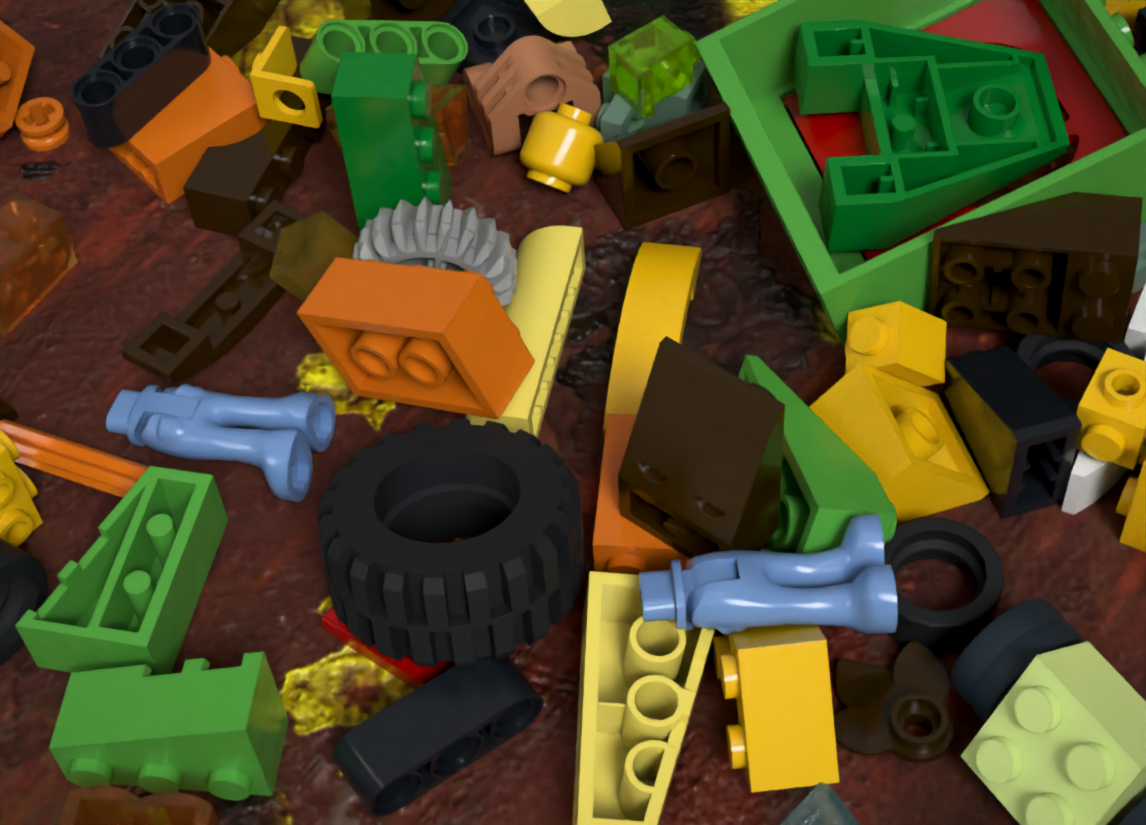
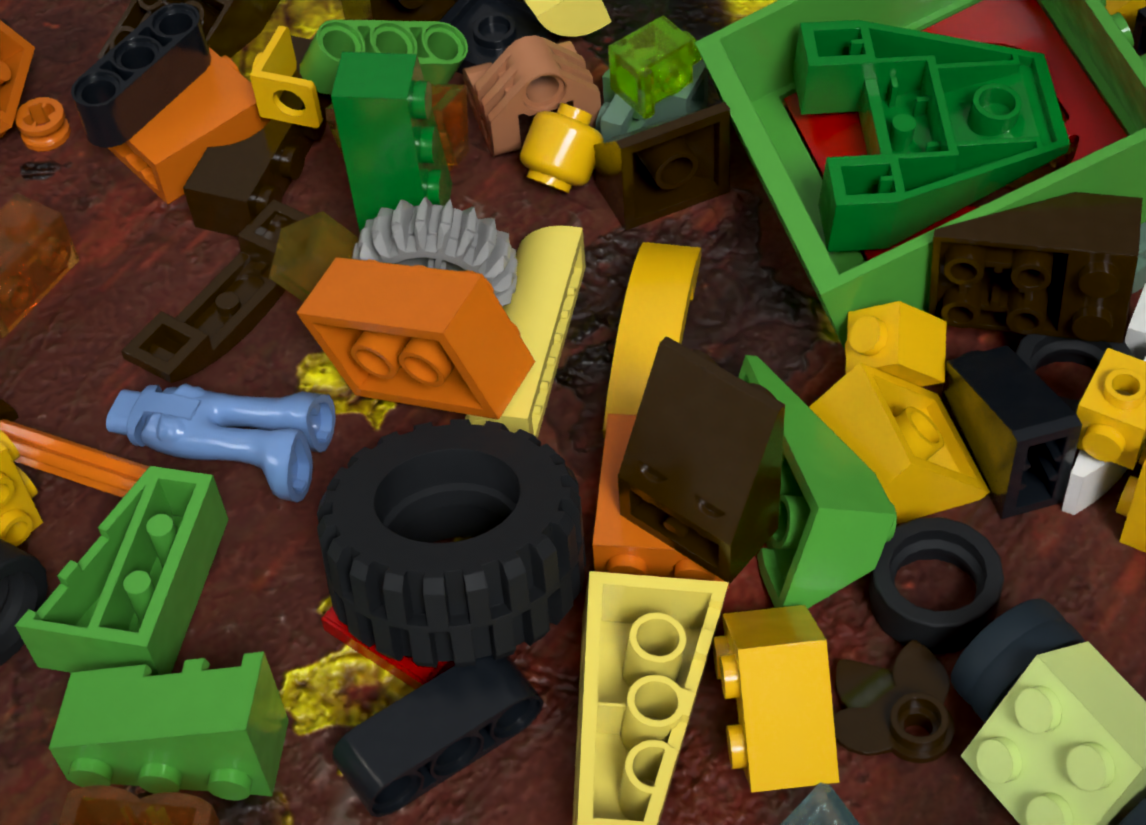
medium blue piece [639,513,898,635] -> none

